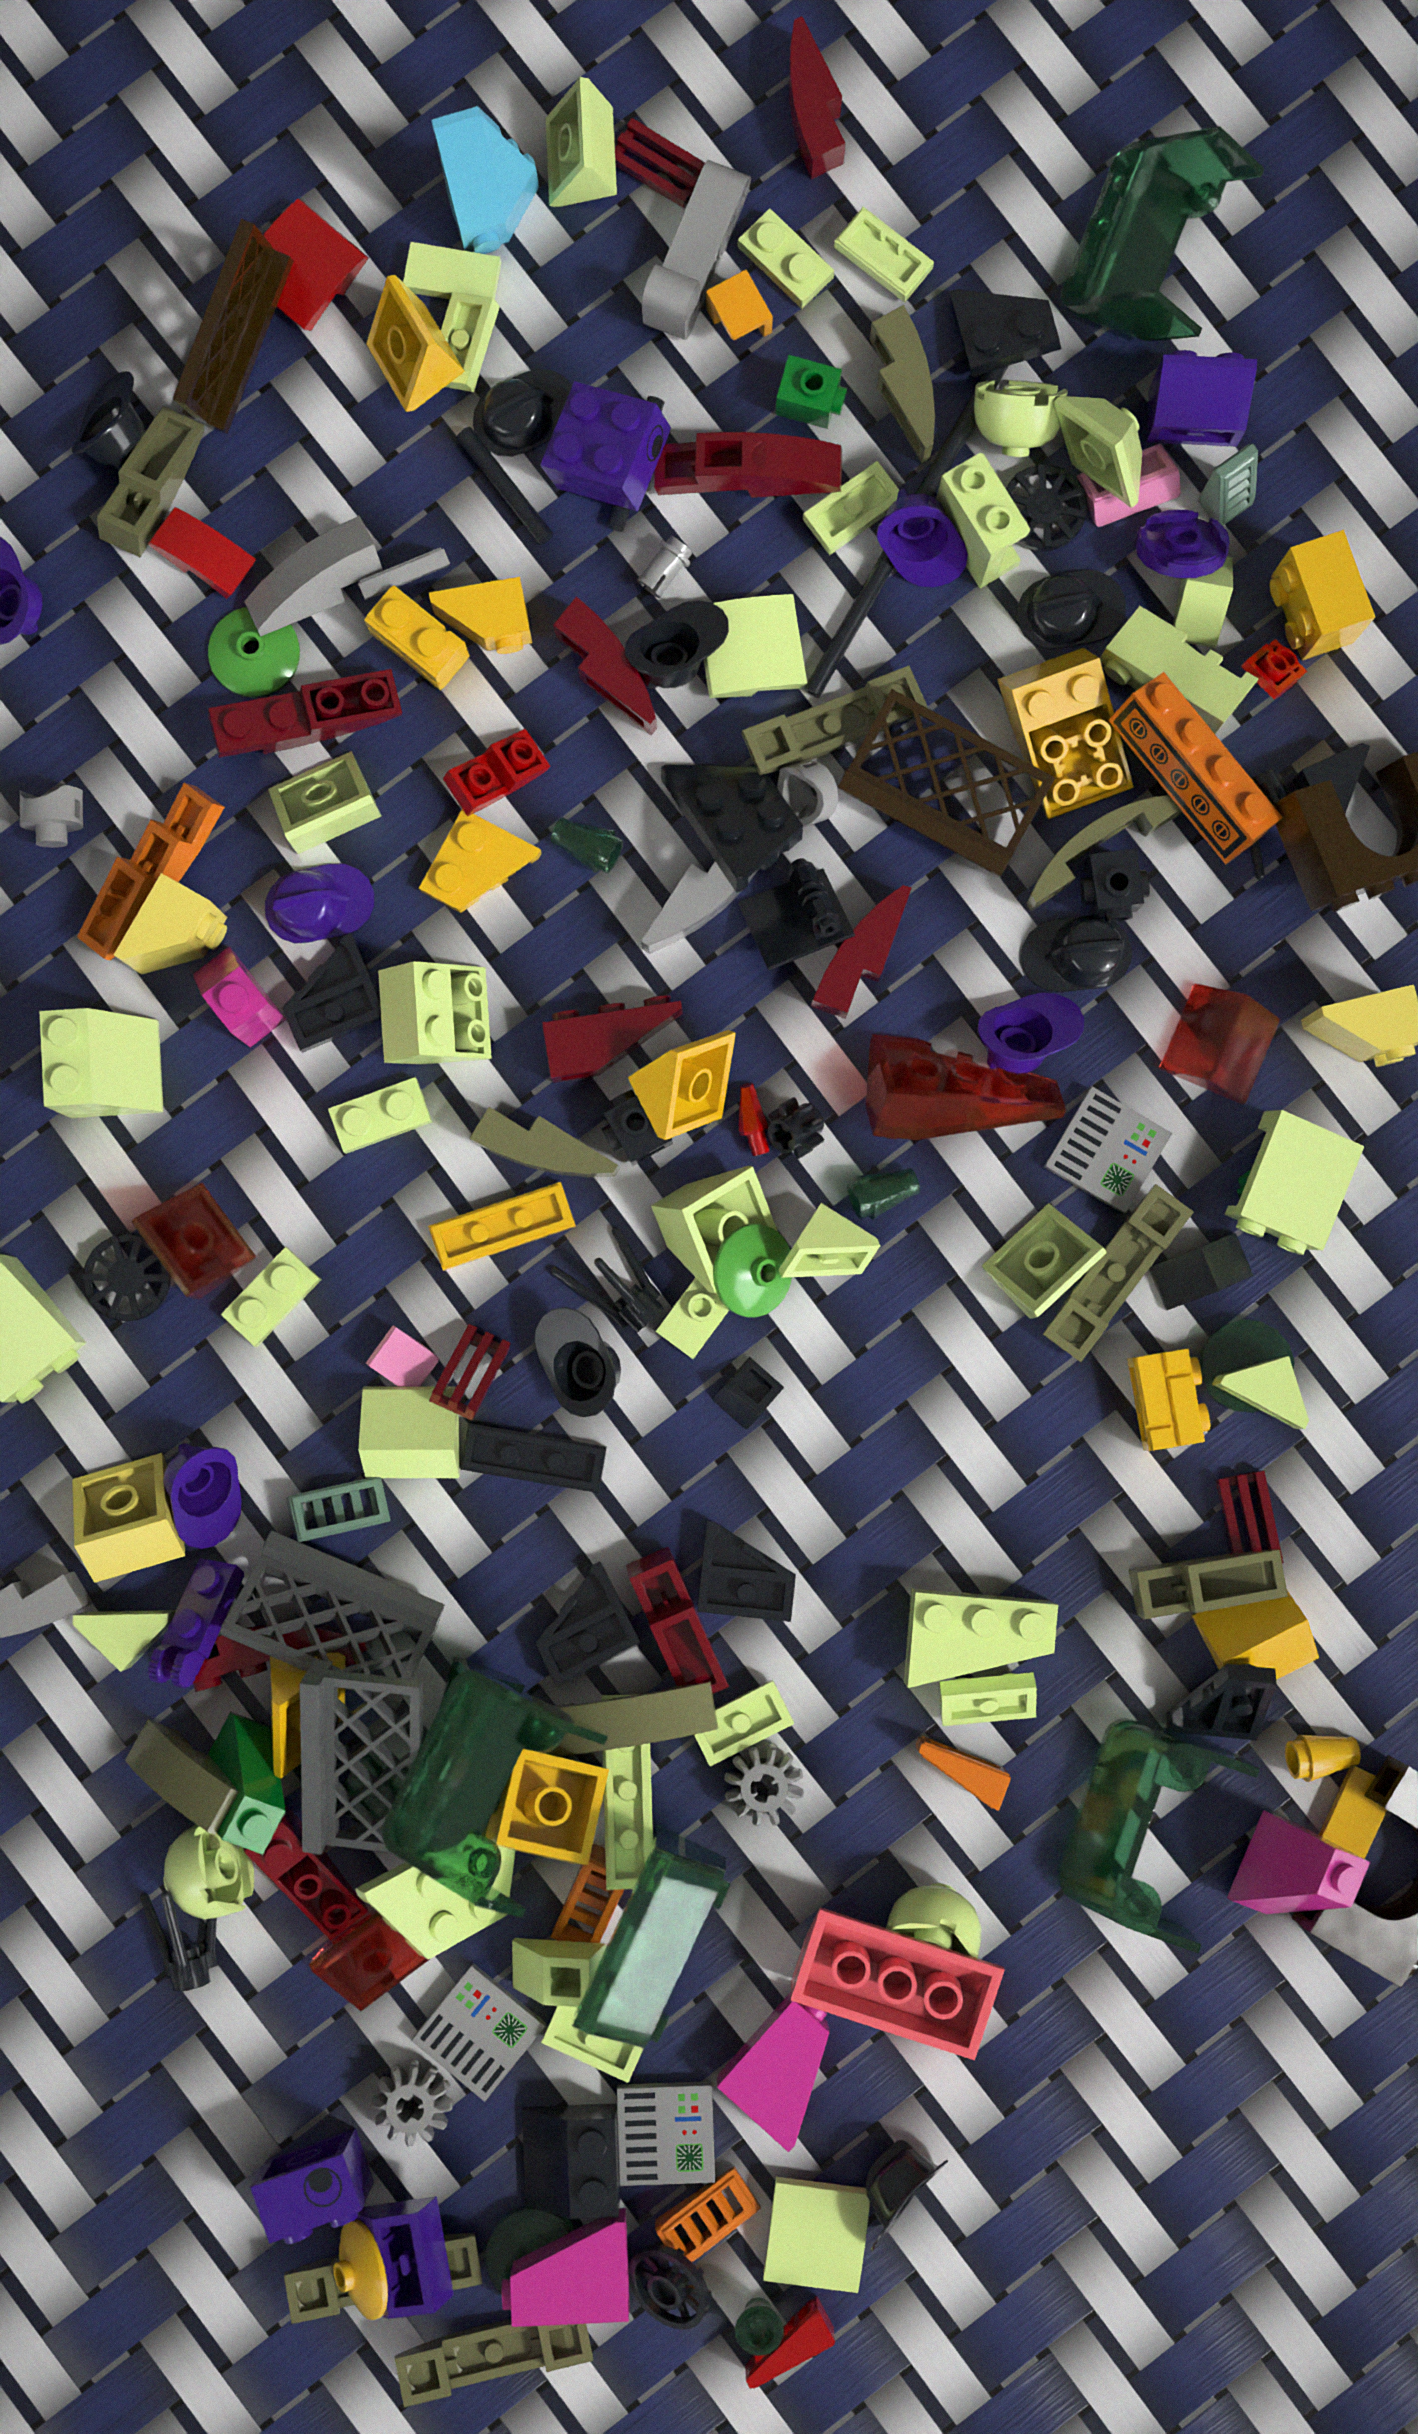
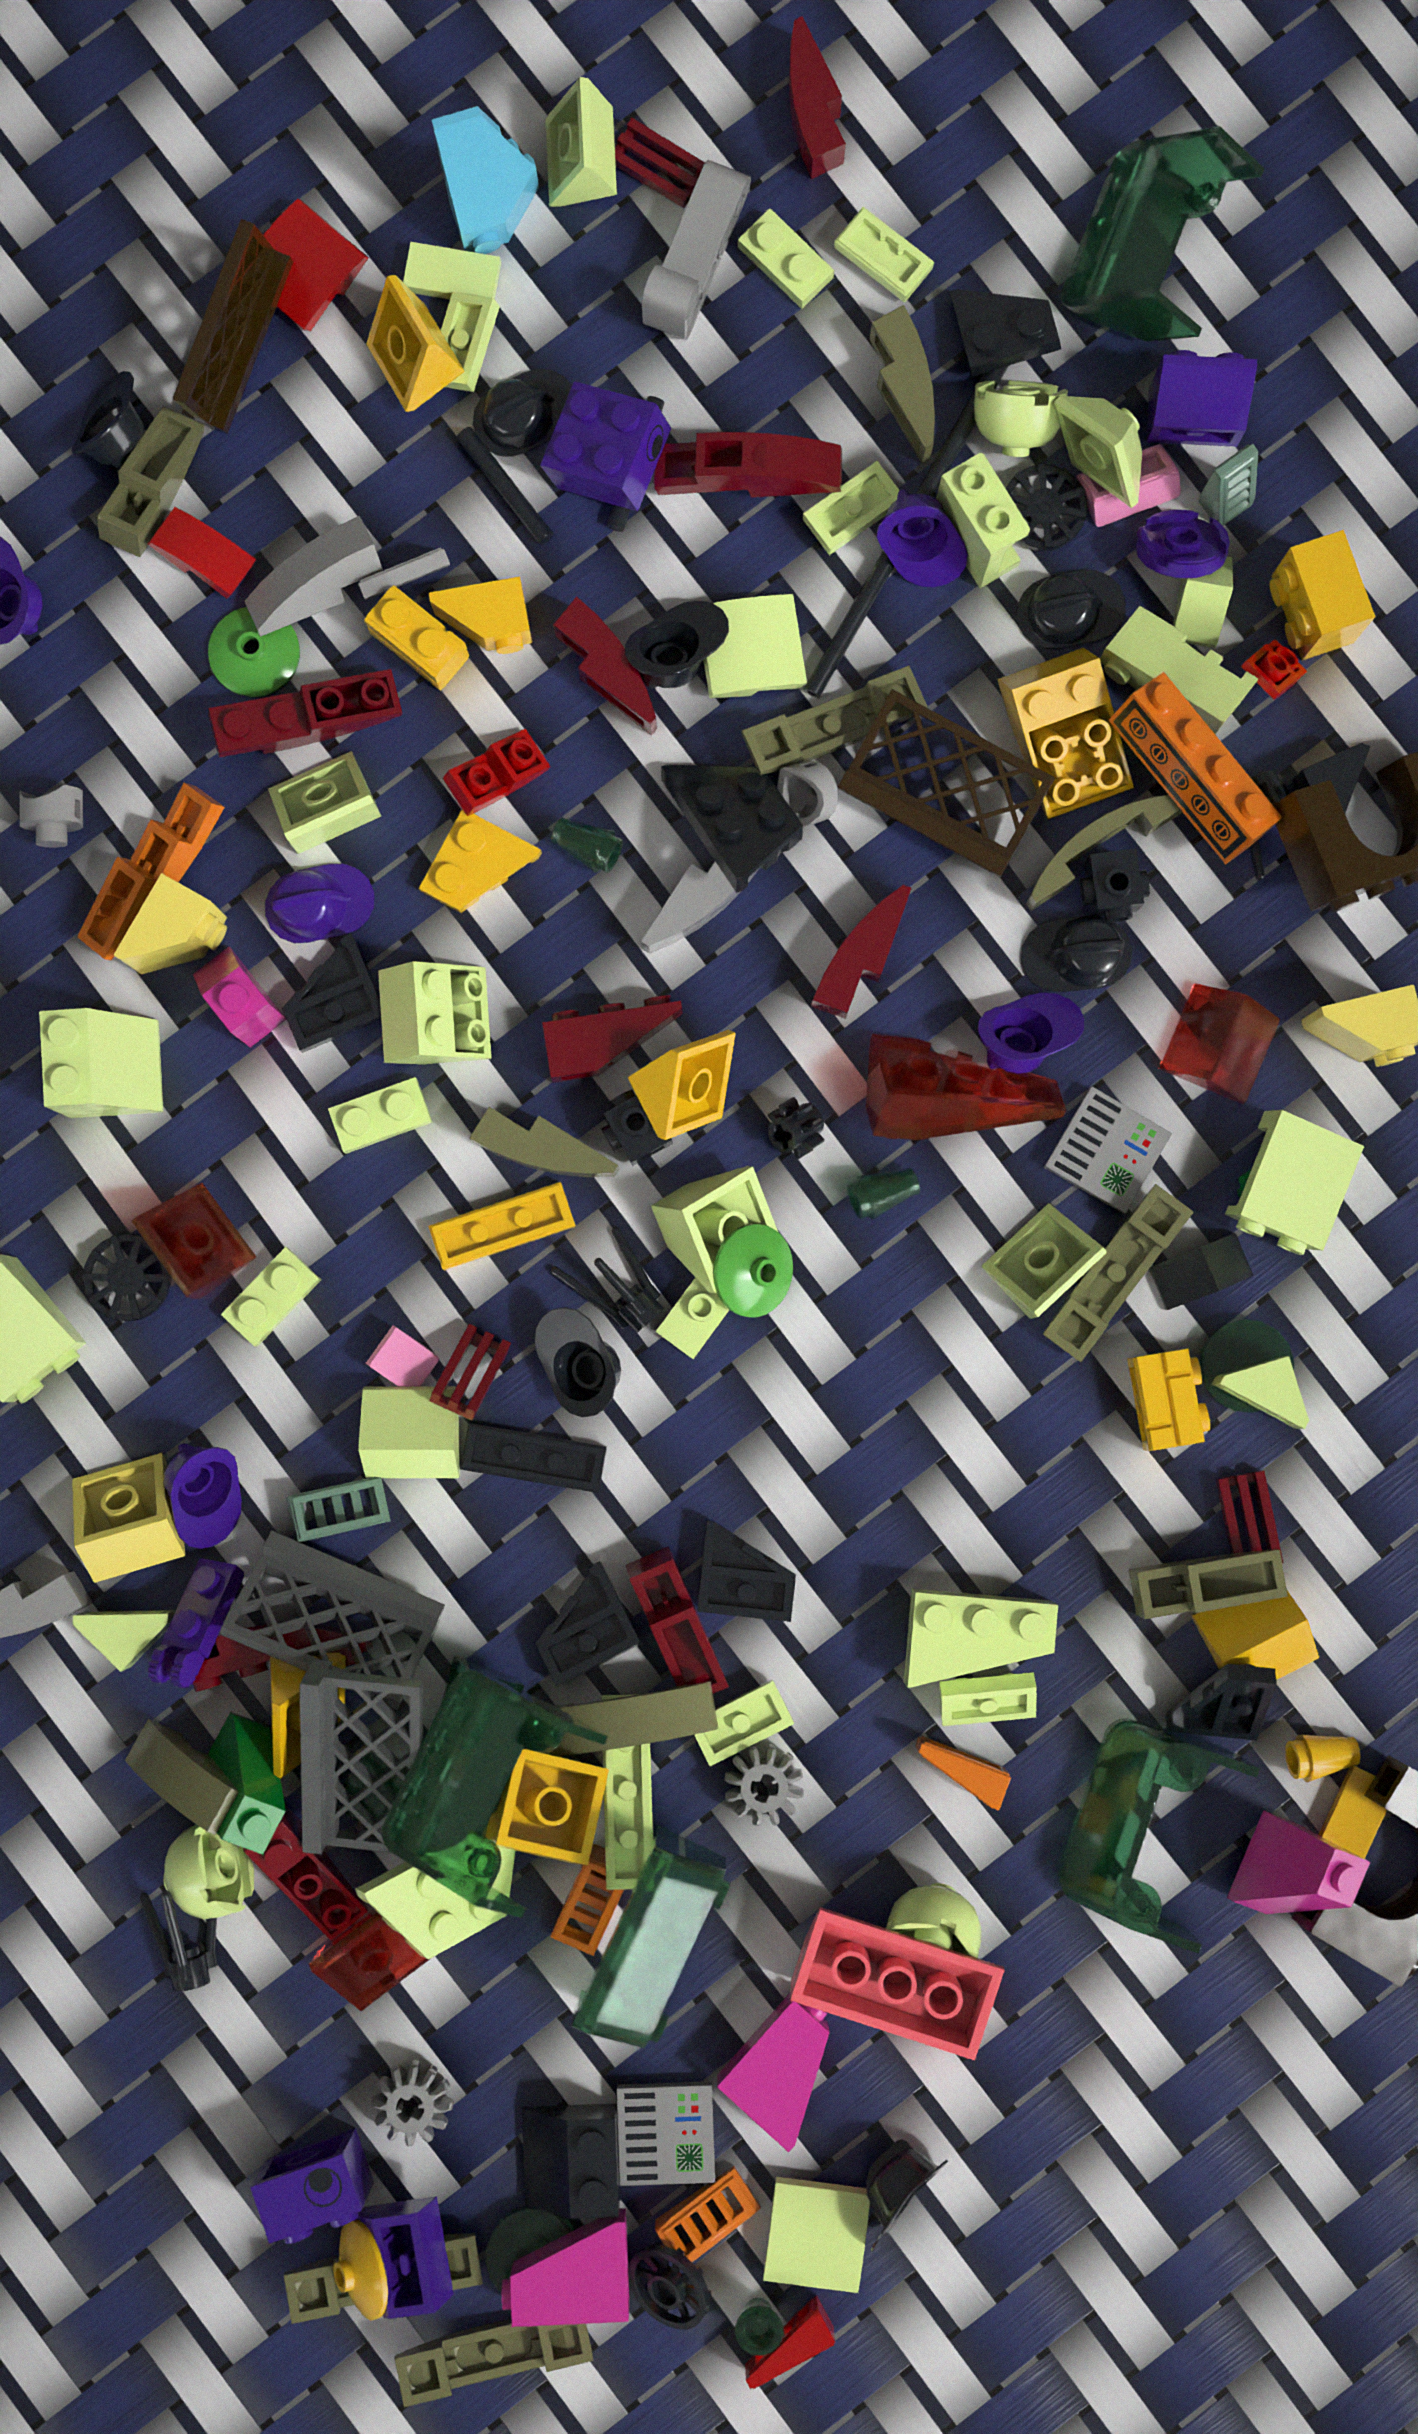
light grey tile [411,1963,546,2102] -> none
yellowish green slope [512,1938,606,2008] -> none
yellowish green plate [541,2006,648,2083] -> none
light grey pin [637,536,692,598] -> none
light orange panel [706,270,773,340] -> none
black slope [713,1357,784,1429] -> none
black hinge [738,858,855,971] -> none
red bar [739,1082,770,1156] -> none
green brick [775,355,847,429] -> none
yellowish green slope [778,1203,880,1278] -> none

